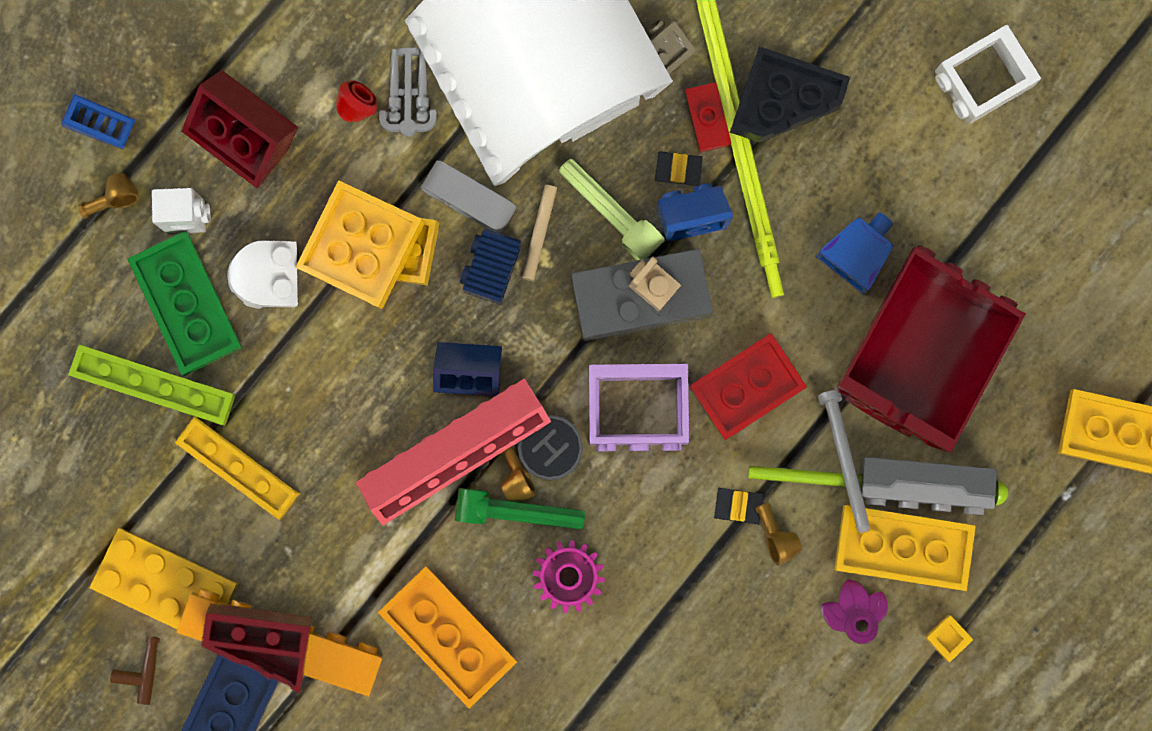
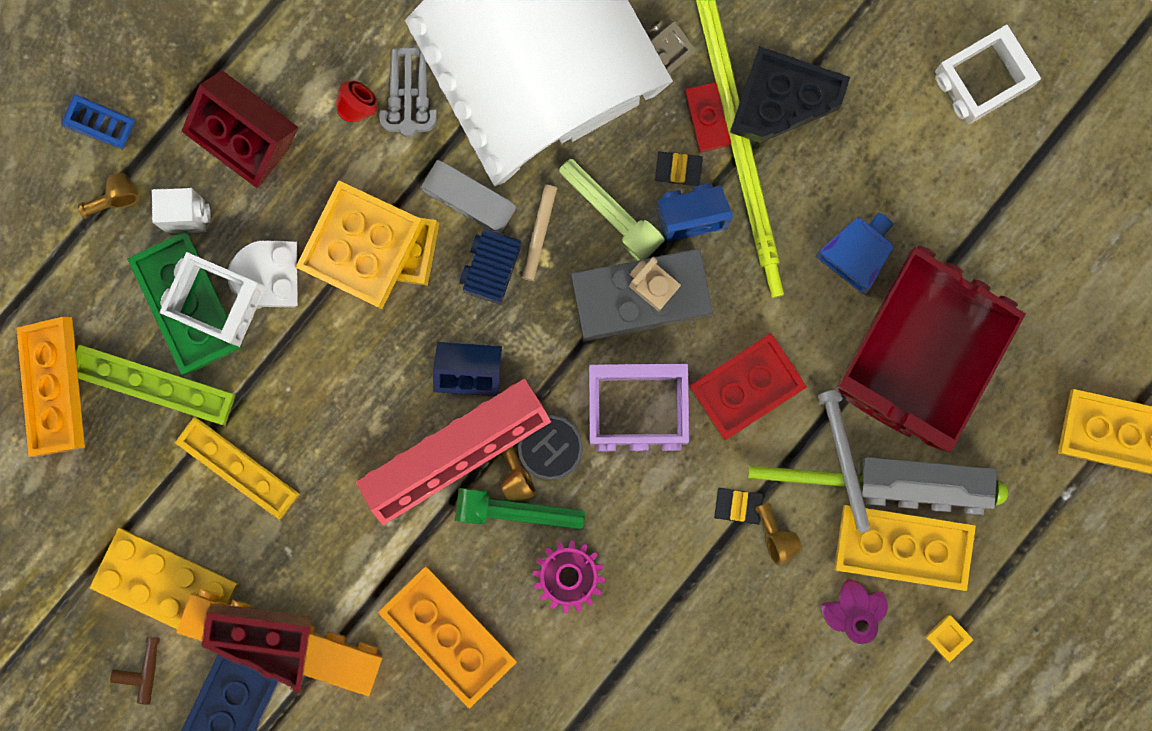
none -> light orange plate [16,317,85,457]
none -> white window [159,252,266,347]

